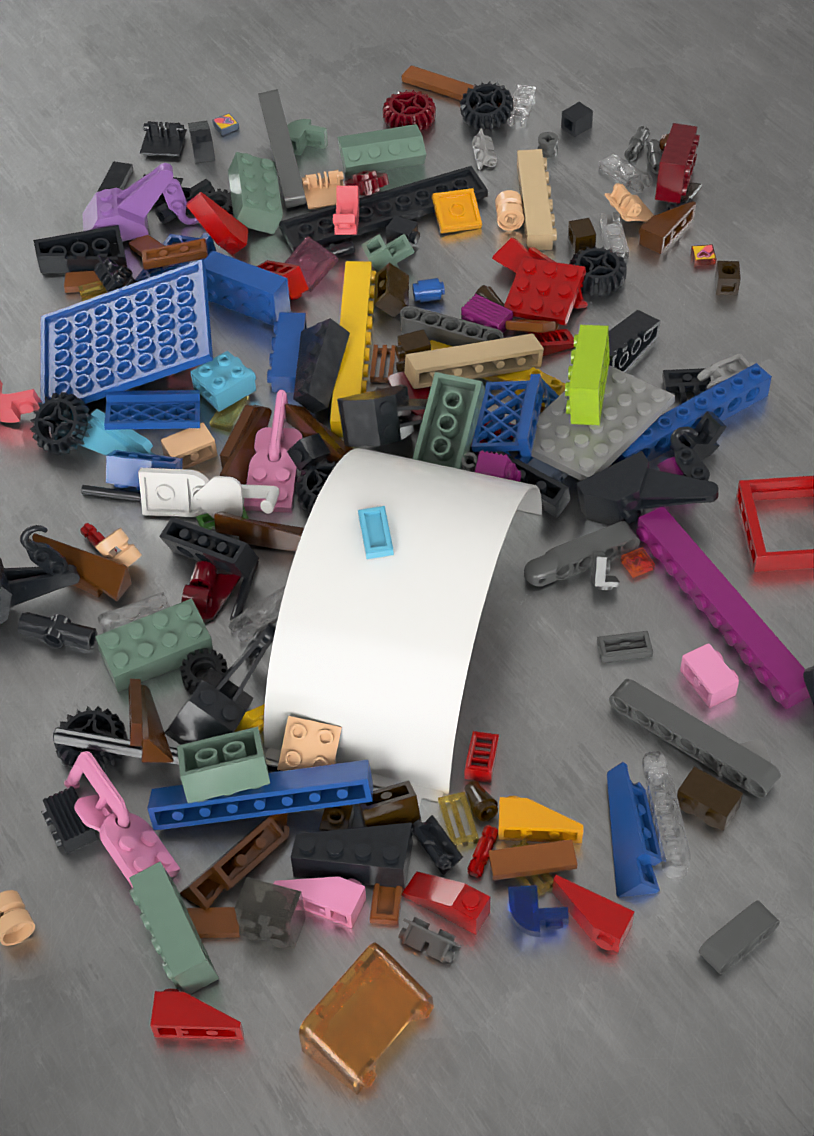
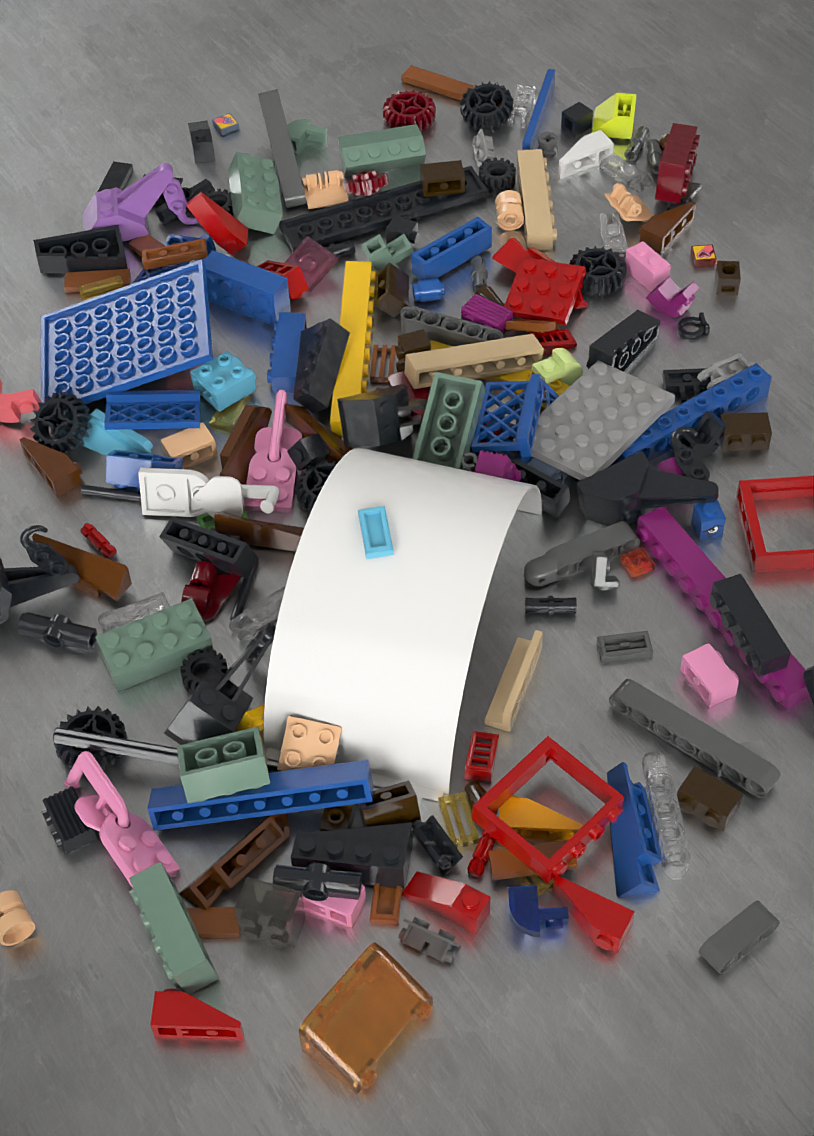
black hinge [94,255,138,292] -> none
light nougat wheel [95,527,142,567] -> none
reddish brown wedge [128,679,174,763] -> none
black hinge [140,121,187,156] -> none
coral arch [333,186,359,235] -> none
light orange tile [432,188,482,234] -> none
lime brick [565,325,610,425] -> none
dark brown brick [568,218,596,254] -> none
none -> reddish brown slope [19,437,82,498]
none -> black piece [272,863,362,901]
none -> blue brick [411,217,492,280]
none -> dark brown brick [420,160,465,197]
none -> dark grey pin [471,256,488,292]
none -> red window [472,736,624,884]
none -> black tyre [479,158,516,195]
none -> tan fence [485,630,543,732]
none -> blue tile [522,69,555,150]
none -> black pin [525,596,577,616]
none -> yellowish green brick [532,348,583,386]
none -> white slope [558,130,614,179]
none -> neon yellow slope [592,93,637,139]
none -> bright pink brick [625,241,671,292]
none -> magenta brick [646,277,699,318]
none -> black piece [677,312,710,339]
none -> blue brick [691,500,726,541]
none -> black brick [709,574,791,677]
none -> dark brown brick [719,412,772,451]

